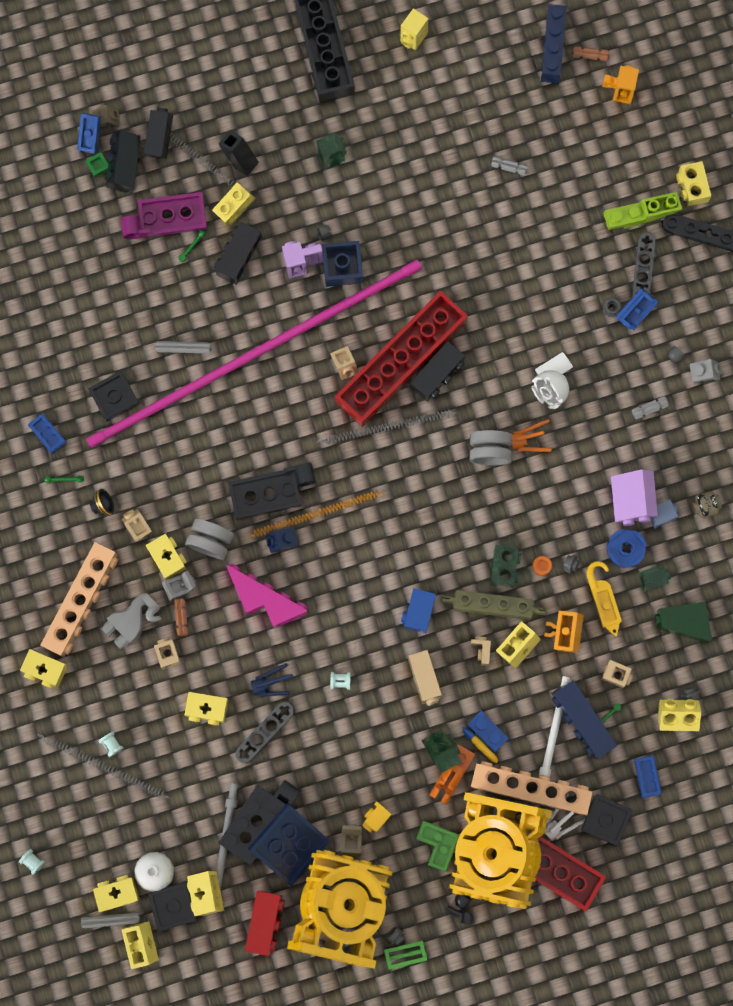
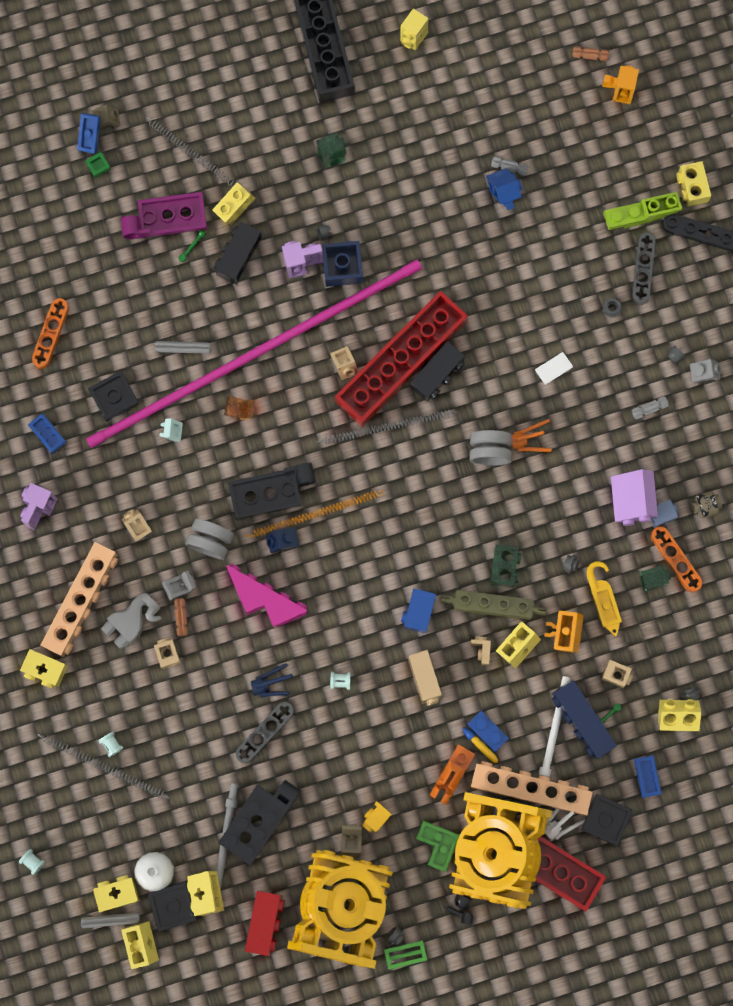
green hinge [44,475,84,483] -> none
black piece [89,489,114,515] -> none
black brick [105,130,140,193] -> none
black brick [144,107,173,159] -> none
light yellow brick [146,534,187,580] -> none
light yellow brick [184,692,229,726] -> none
black brick [219,130,259,176] -> none
dark blue plate [248,803,330,887] -> none
clear green brick [421,729,461,773] -> none
white cylinder [531,370,570,409] -> none
orange tile [532,556,552,576] -> none
dark blue brick [541,4,567,84] -> none
blue plate [607,529,646,568] -> none
blue hinge [616,288,659,331] -> none
dark green slope [655,602,712,643] -> none
none -> lavender brick [21,483,58,530]
none -> orange beam [32,298,69,369]
none -> light aqua tile [159,418,183,442]
none -> clear orange bracket [224,396,256,421]
none -> blue brick [486,168,522,210]
none -> orange beam [651,526,702,593]

